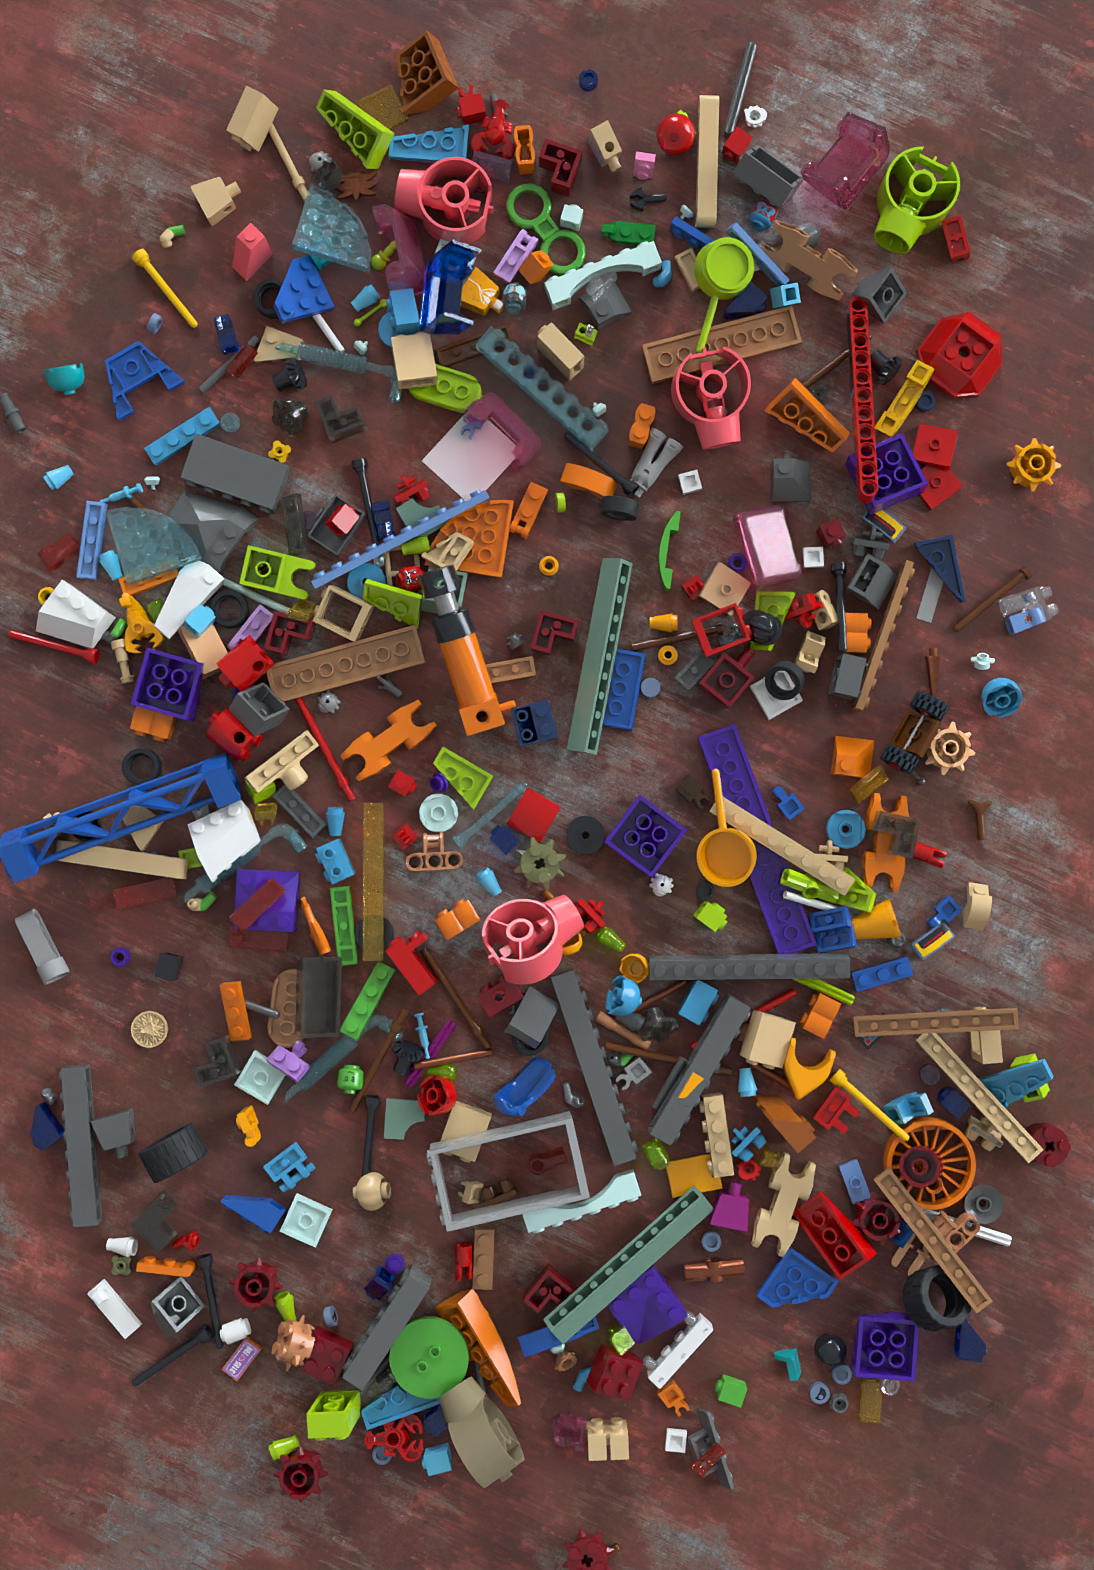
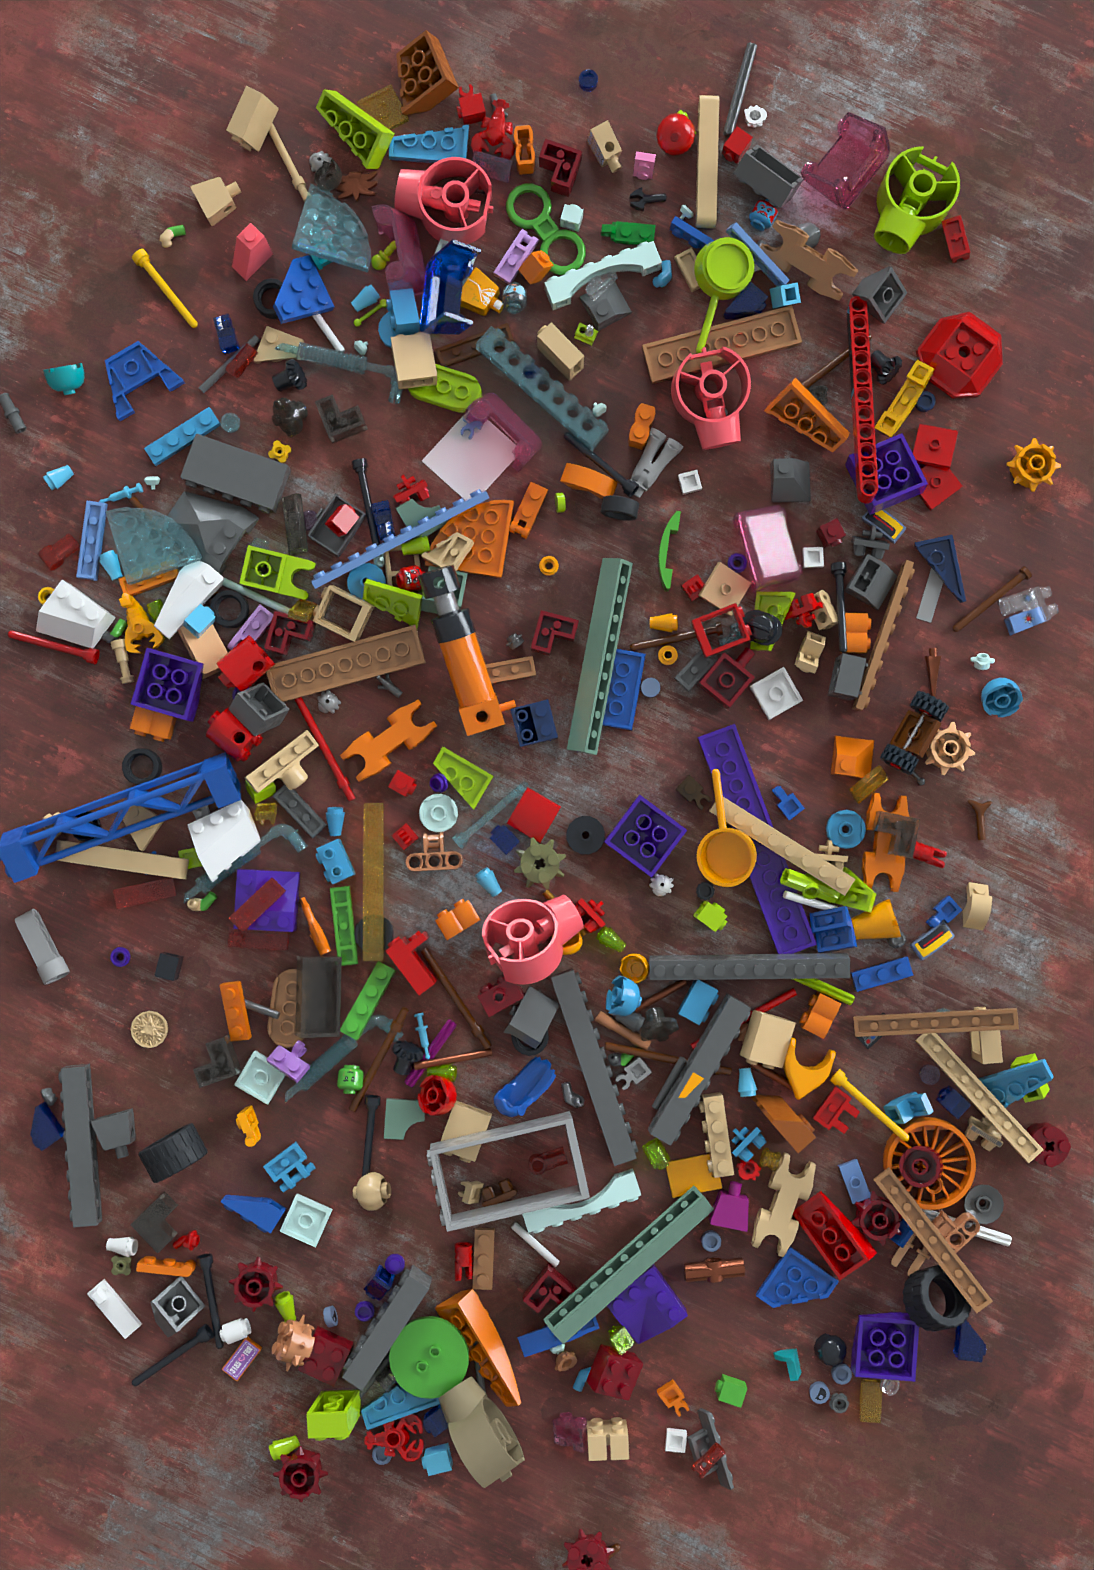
sand blue tile [147,313,163,334] -> none
white piece [642,1312,713,1389] -> none
black tyre [765,661,805,700] -> none
none -> dark purple plate [355,1301,375,1322]
none -> white bar [511,1222,560,1267]

